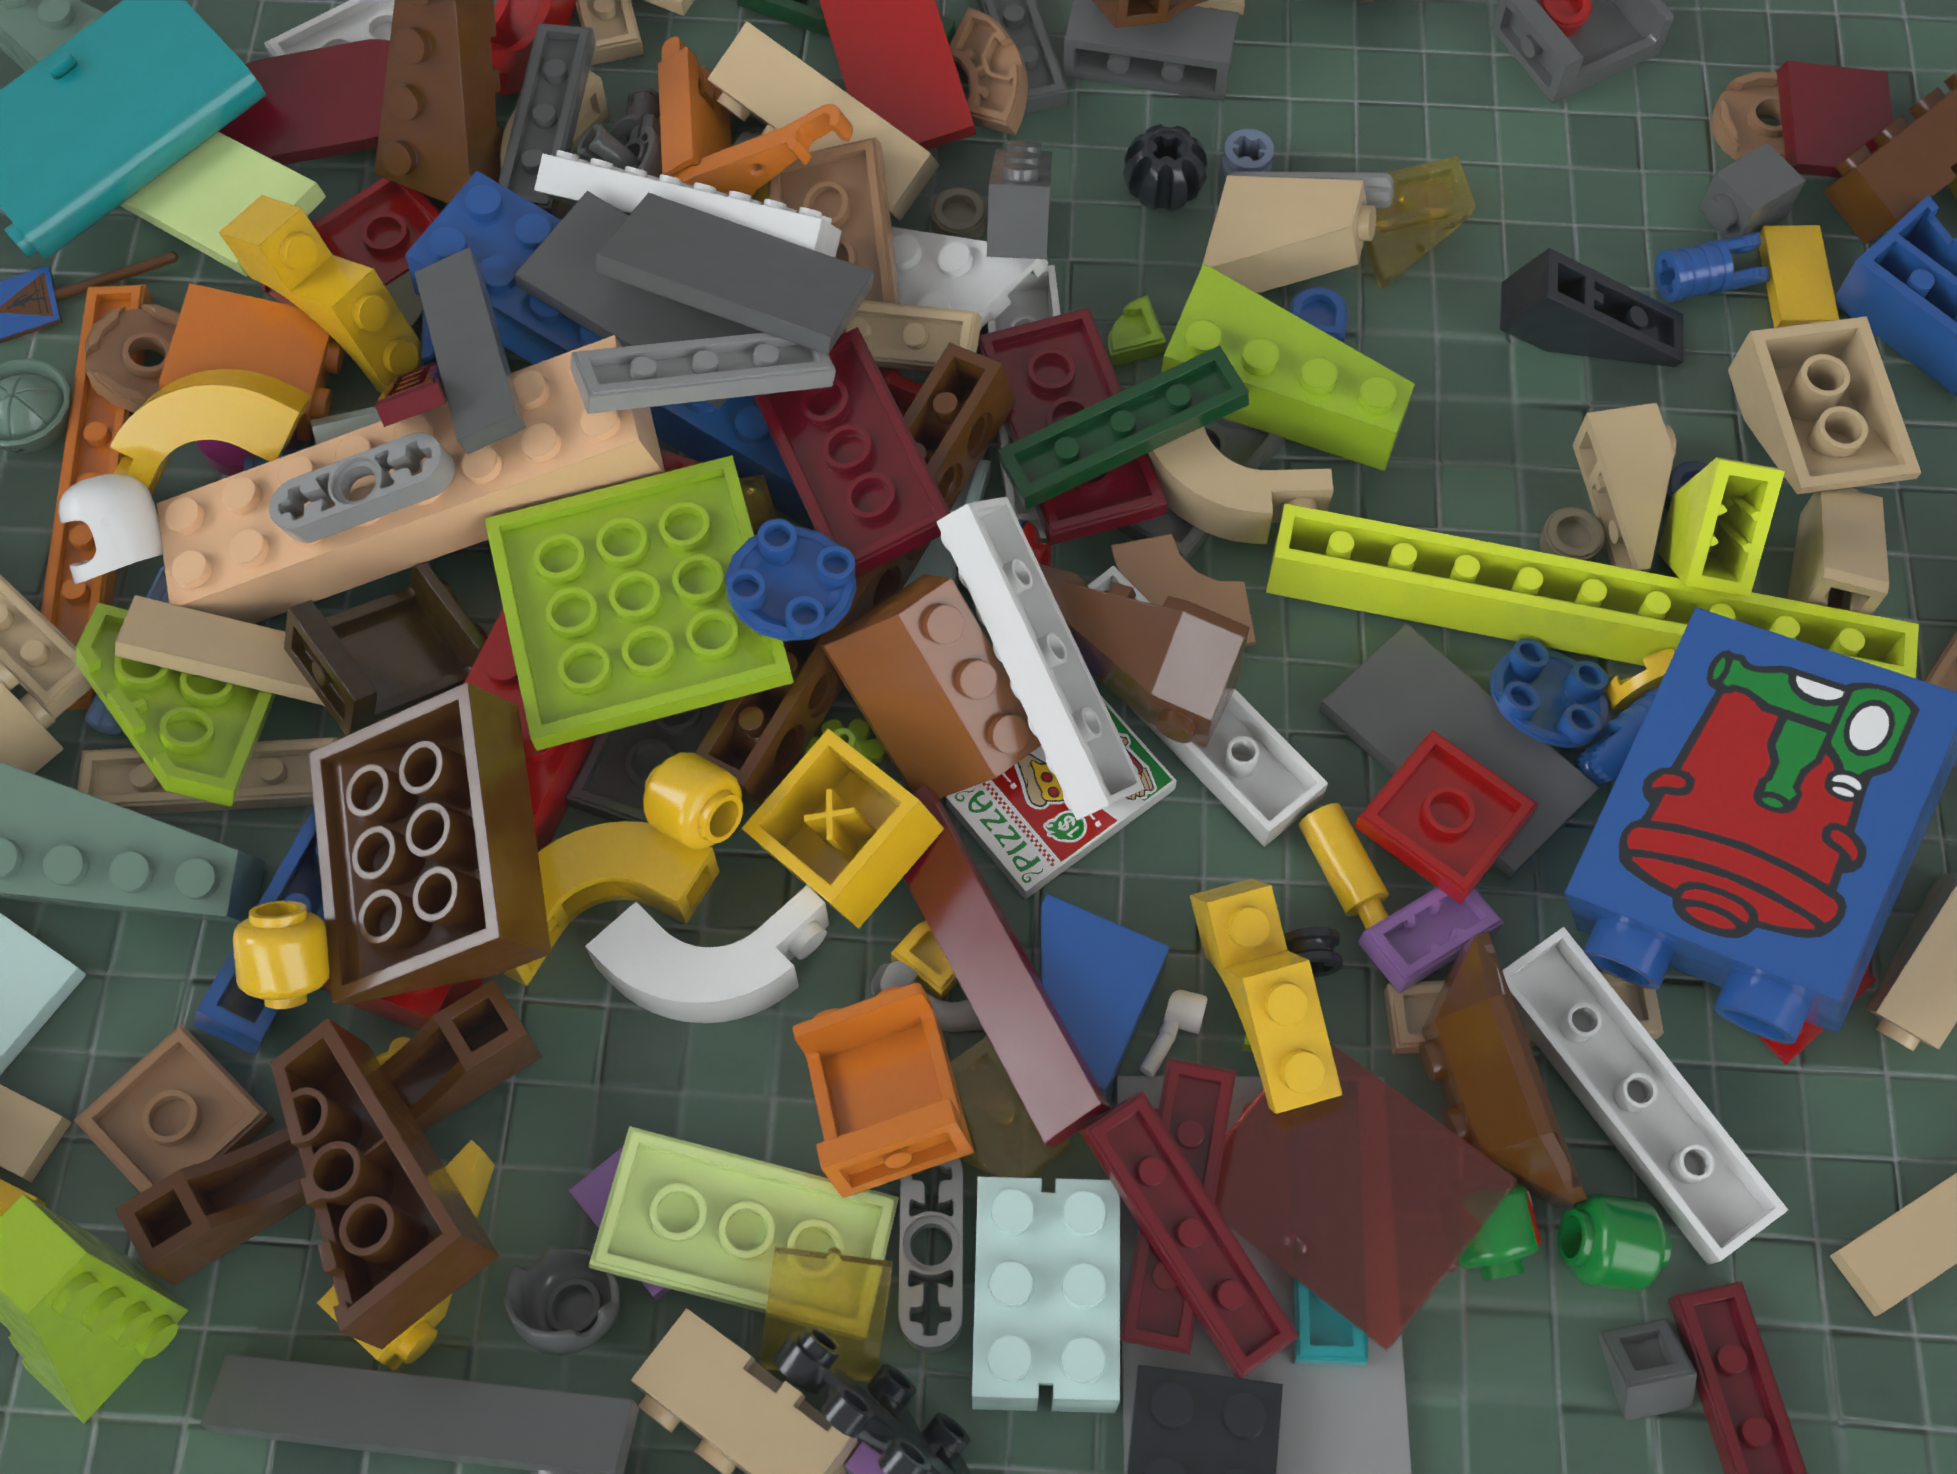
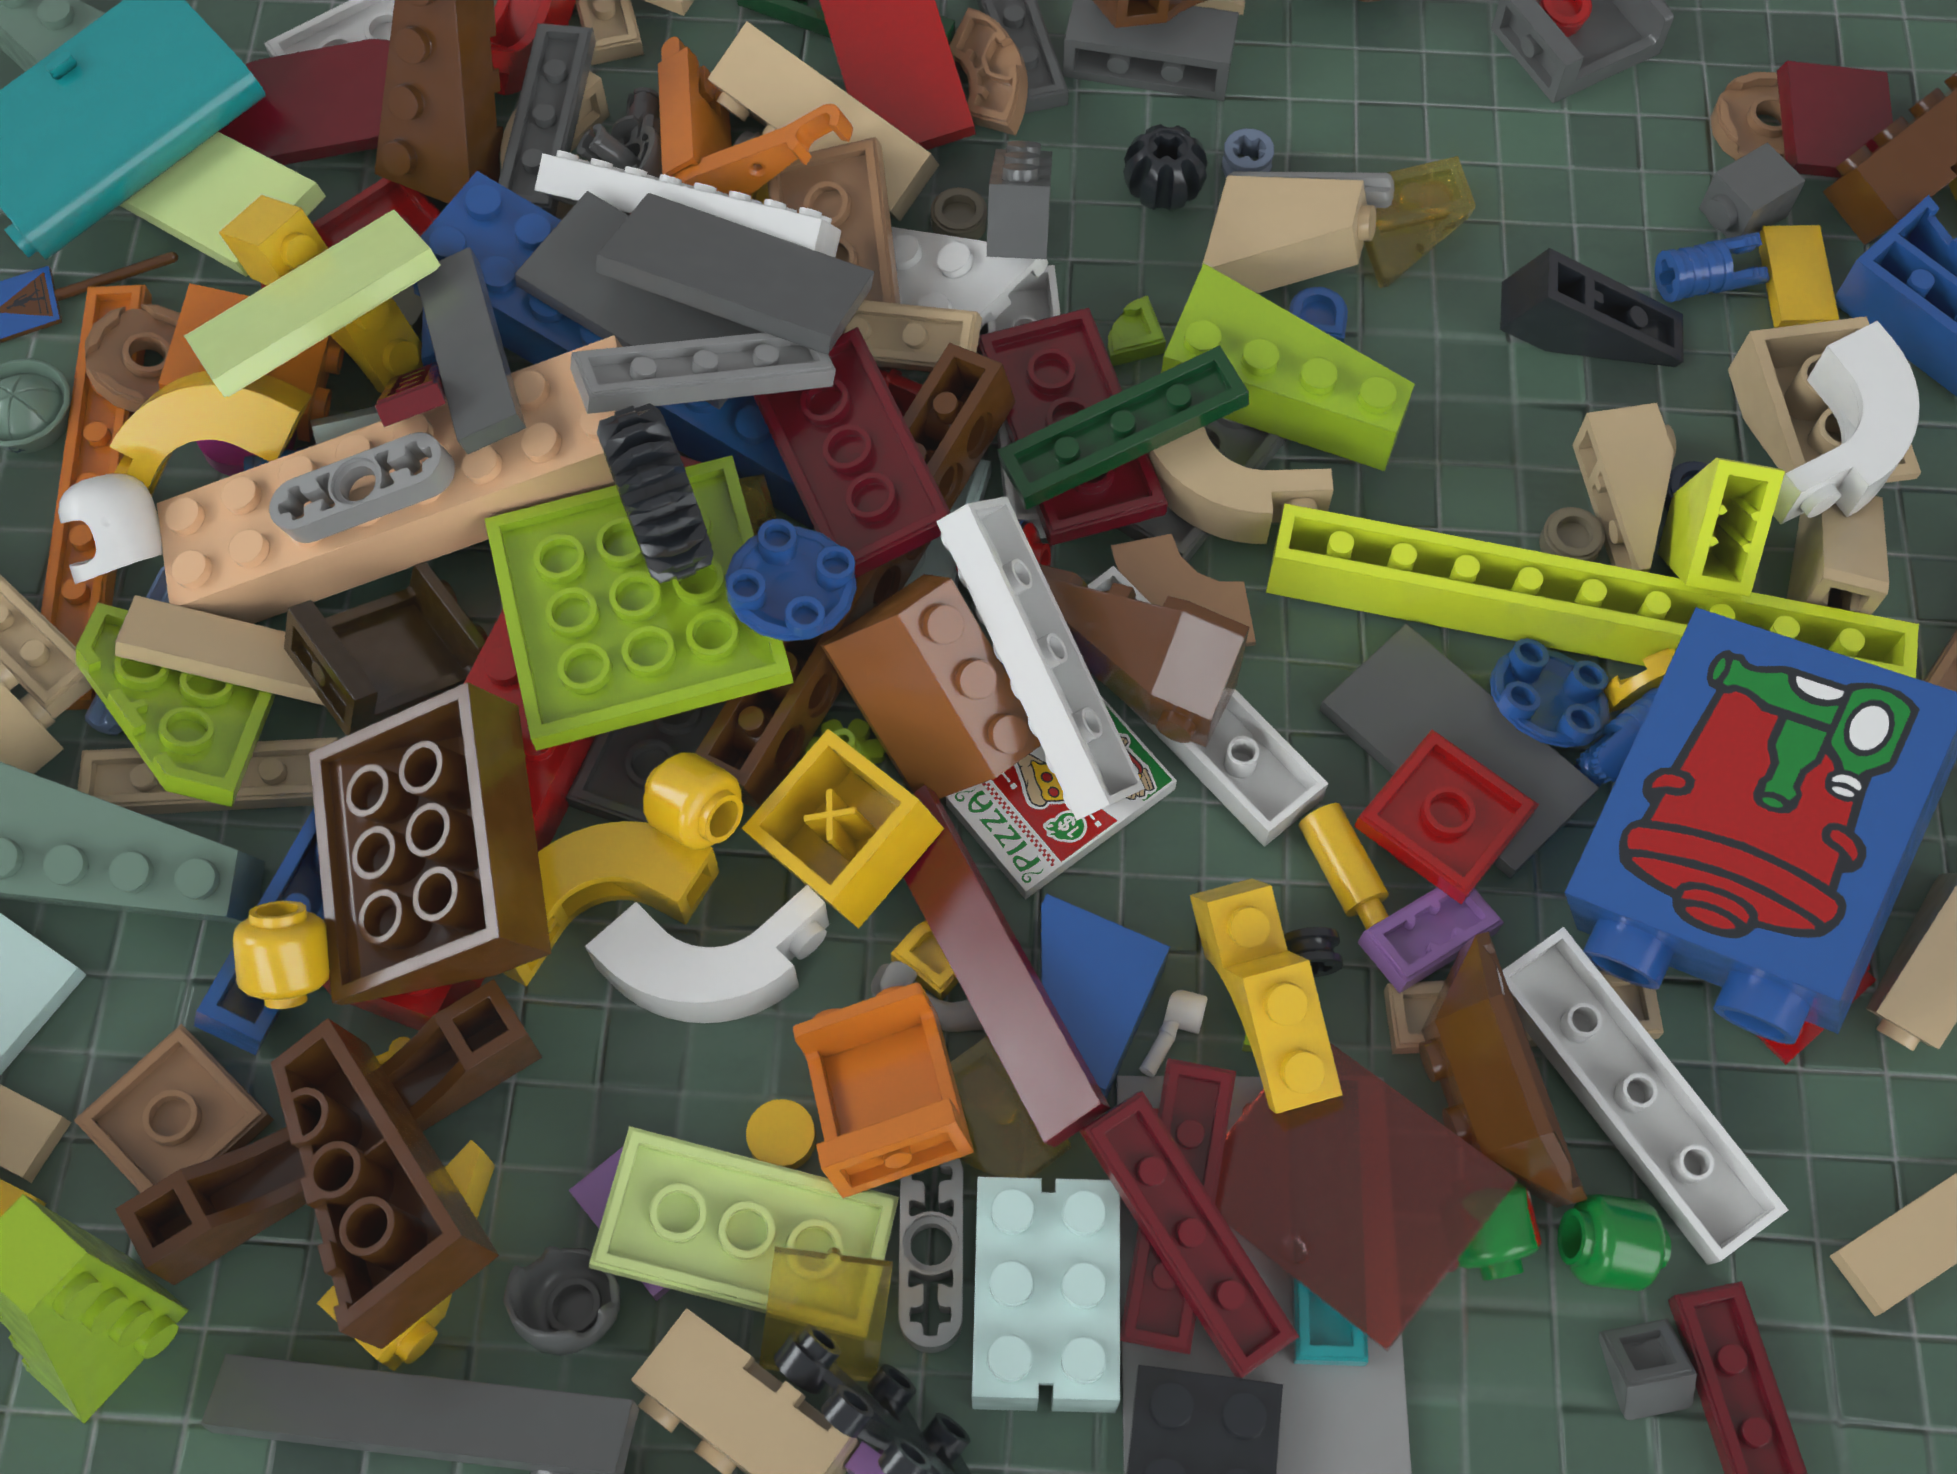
none -> yellowish green tile [184,209,441,398]
none -> black gear [597,403,714,583]
none -> yellow tile [746,1099,816,1170]
none -> white arch [1773,321,1920,524]

